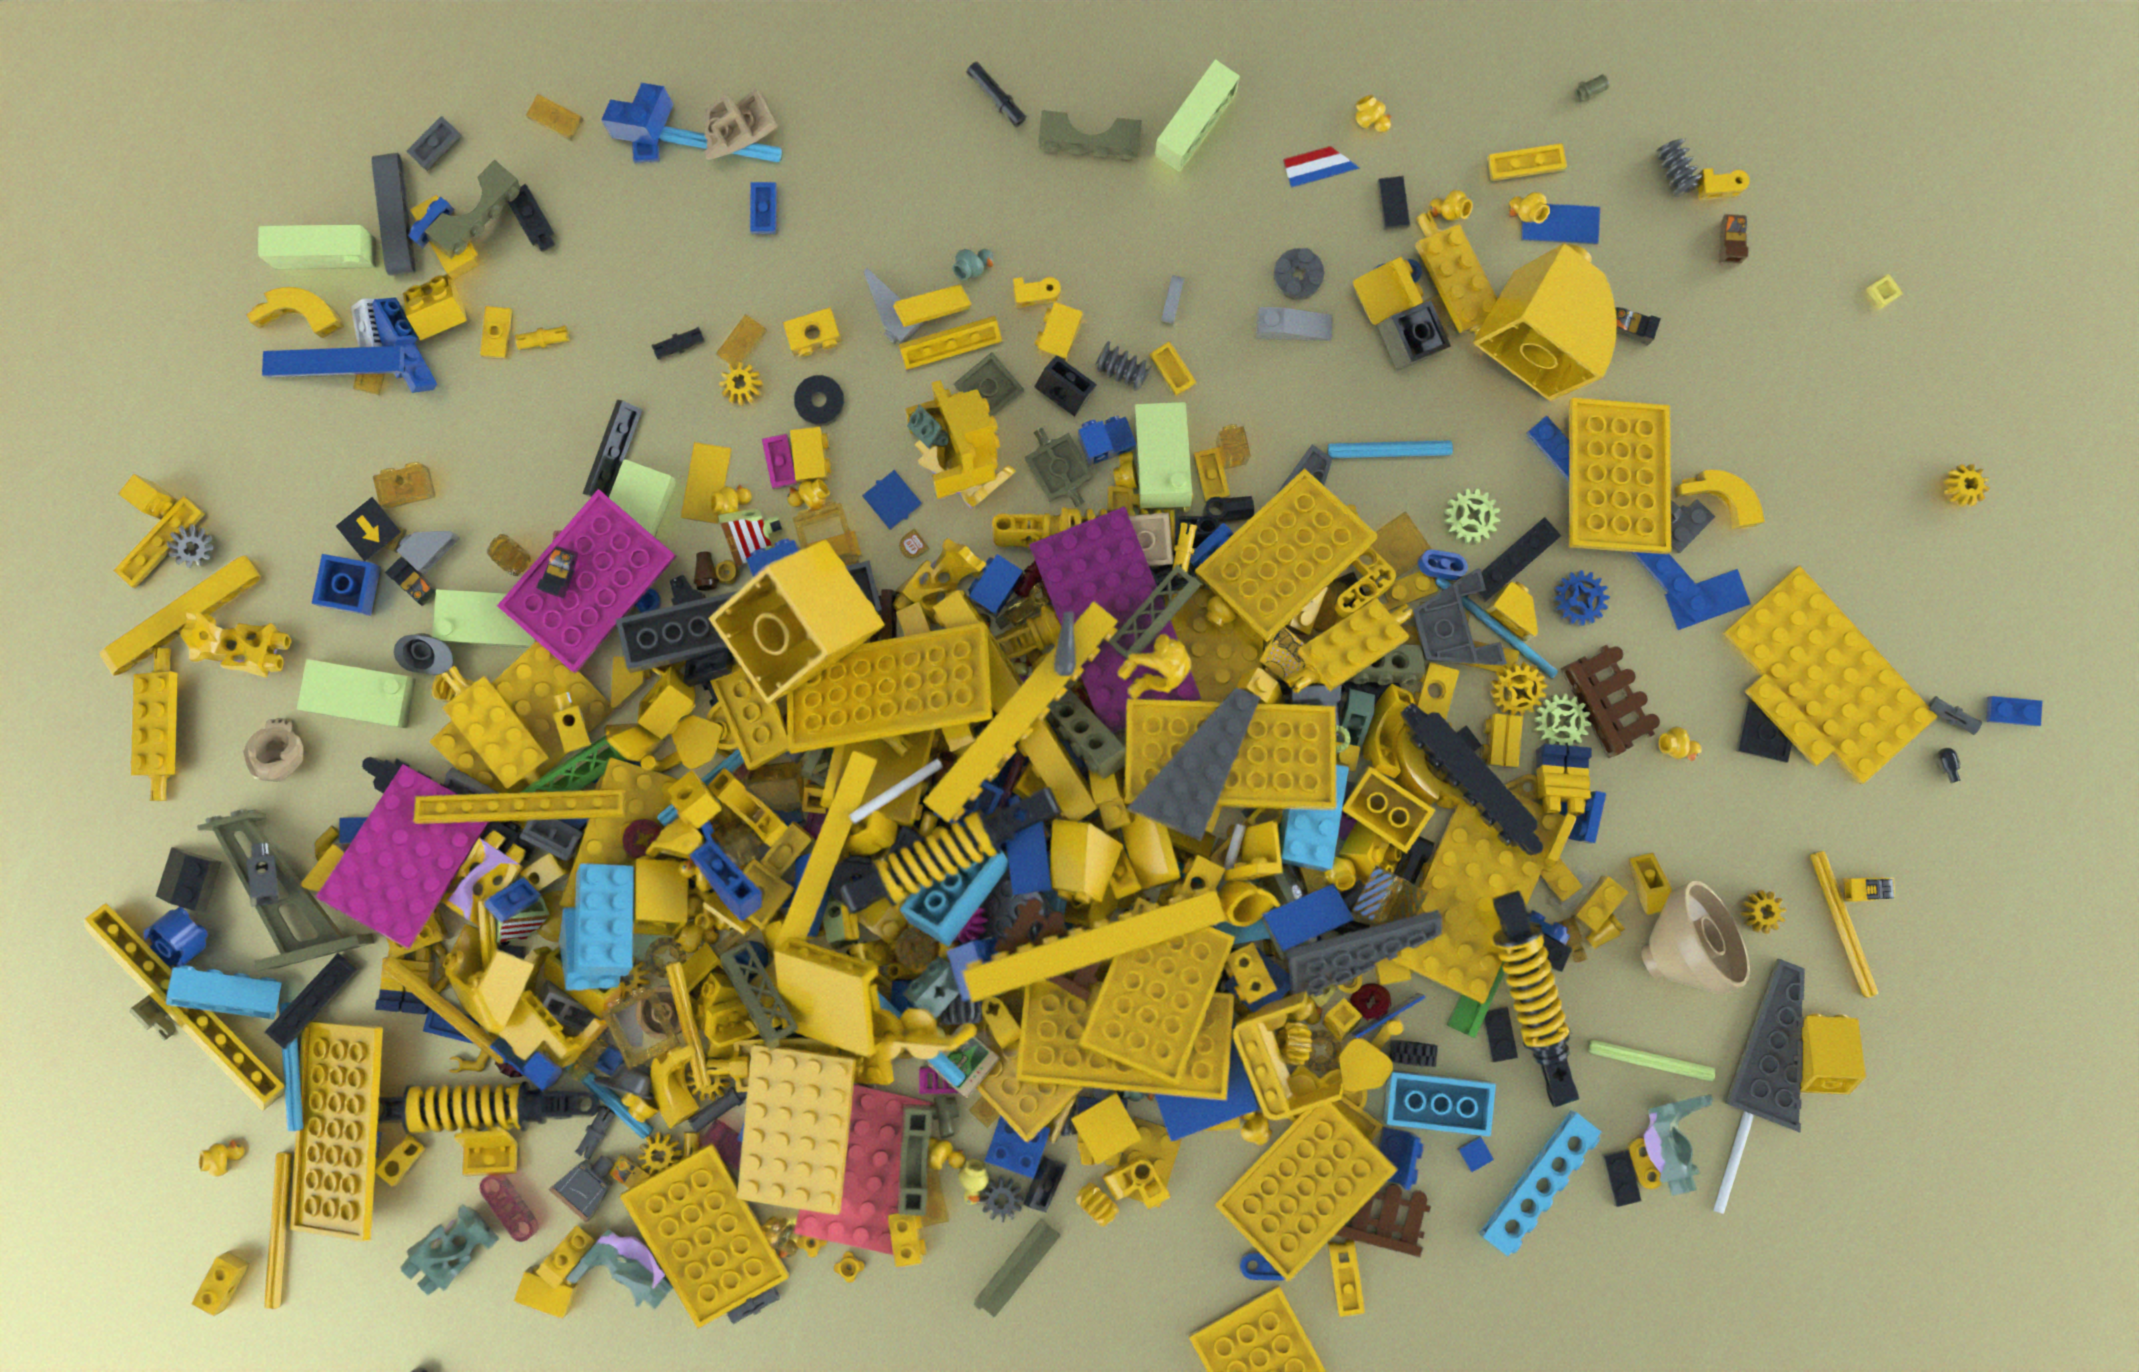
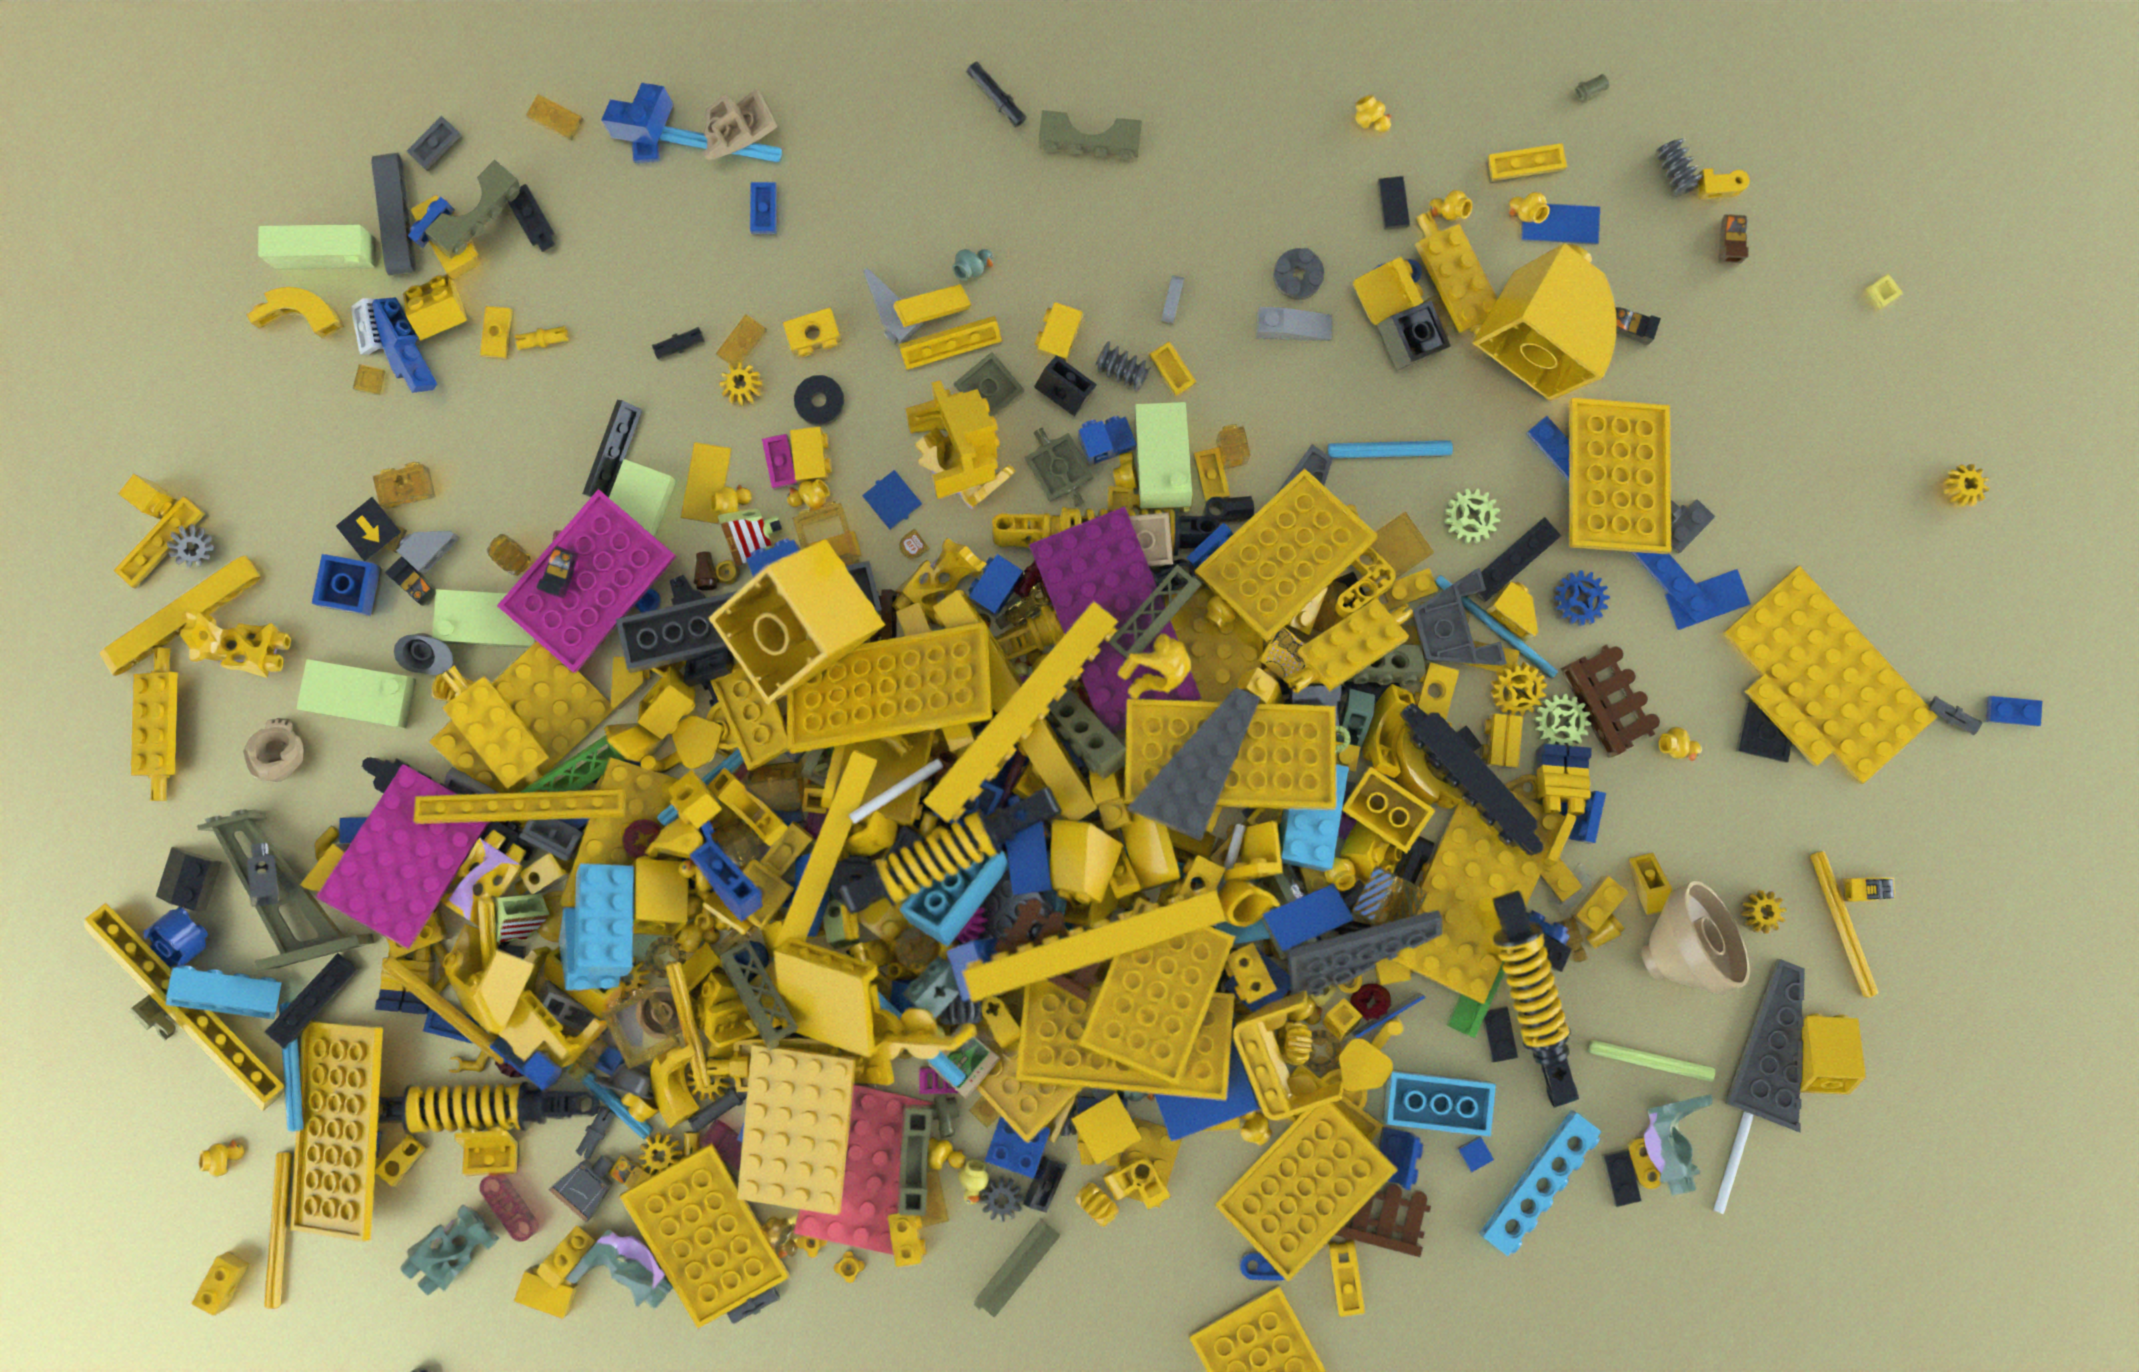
blue tile [262,346,405,378] -> none
blue plate [484,877,541,923] -> none
yellow torso [553,692,592,753] -> none
sand green hinge [907,404,949,449] -> none
yellow leg [1013,277,1061,308] -> none
dark grey piece [1054,612,1076,676] -> none
yellowish green brick [1155,59,1240,172] -> none
yellow pin [1172,523,1197,576] -> none
sticker [1283,146,1360,187] -> none
black tyre [1390,1040,1438,1067] -> none
blue plate [1418,549,1468,580] -> none
yellow arch [1674,470,1765,530] -> none
black cylinder [1937,748,1961,783] -> none

